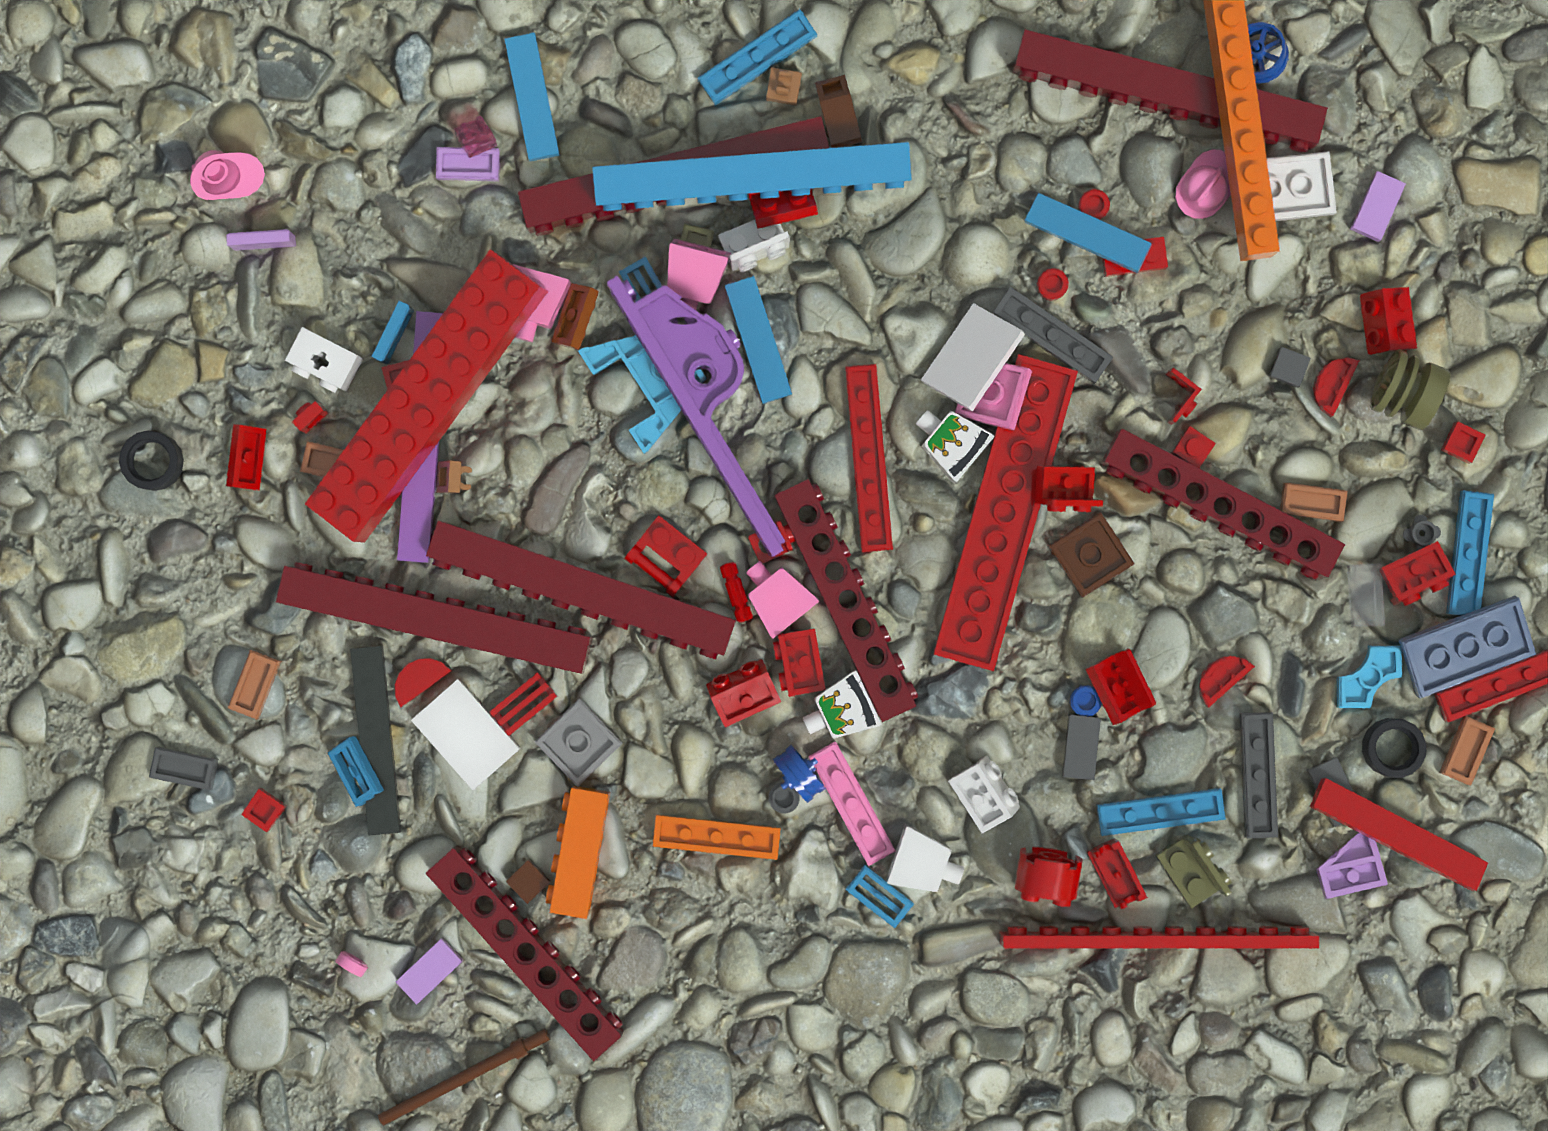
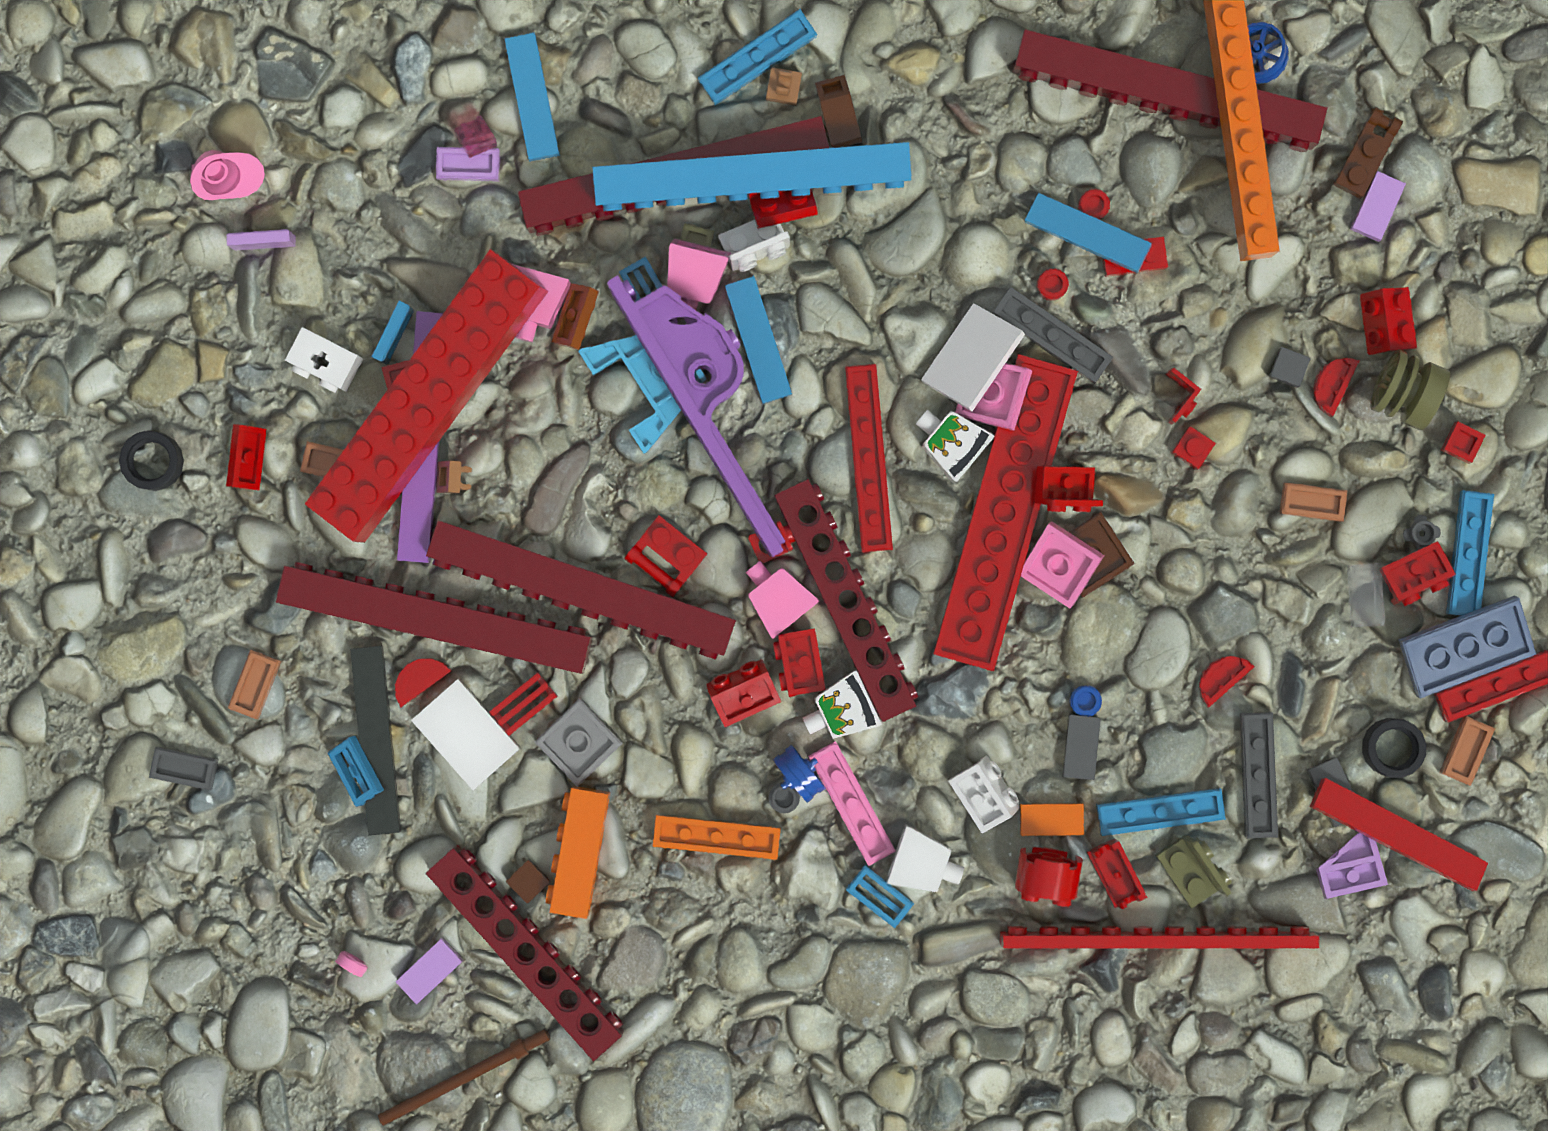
red plate [241,788,287,832] -> none
red plate [292,401,329,434] -> none
red axle [720,562,753,623] -> none
red bracket [1085,648,1156,725] -> none
dark red brick [1100,429,1345,581] -> none
bright pink piece [1175,149,1231,219] -> none
white tile [1267,151,1337,221] -> none
medium azure tile [1337,646,1402,708] -> none
none -> orange tile [1020,803,1084,836]
none -> bright pink plate [1021,521,1105,608]
none -> reddish brown plate [1333,106,1403,199]

